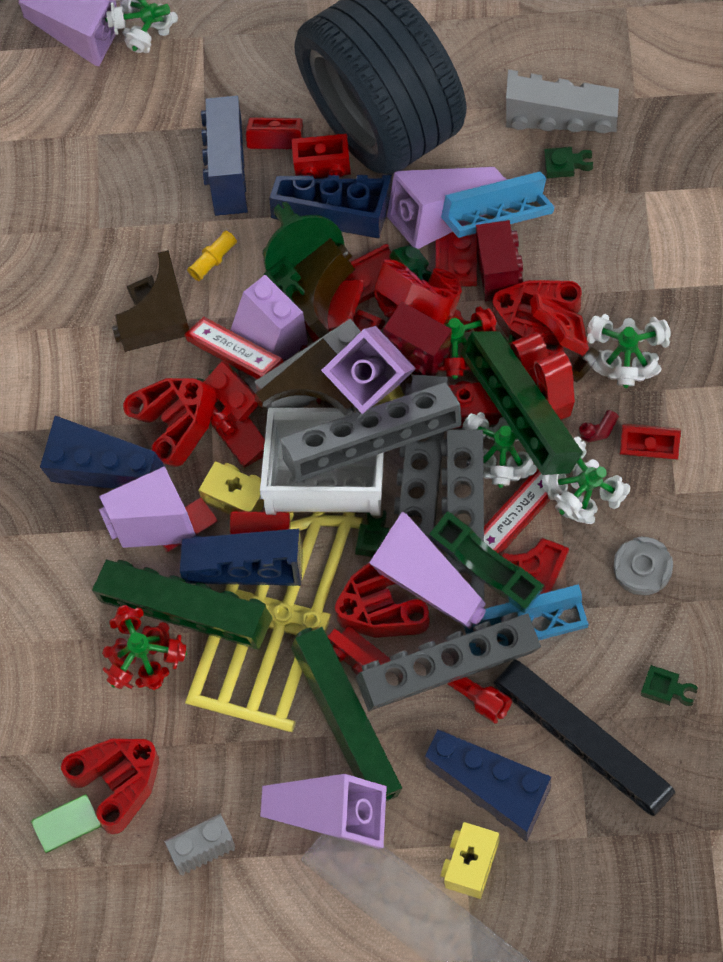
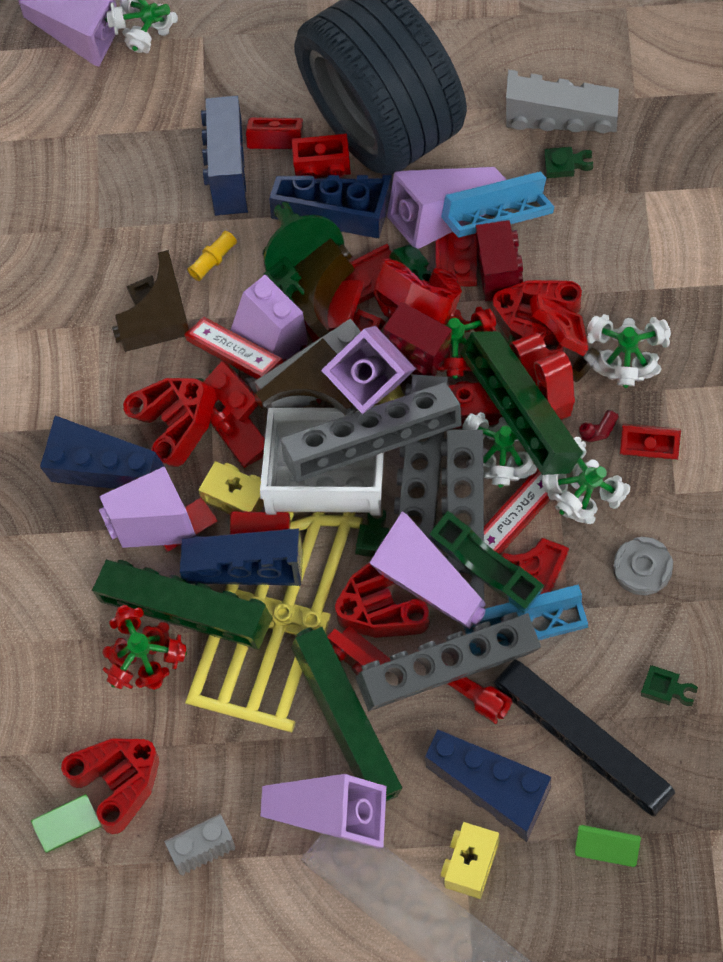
none -> bright green slope [575,825,641,867]

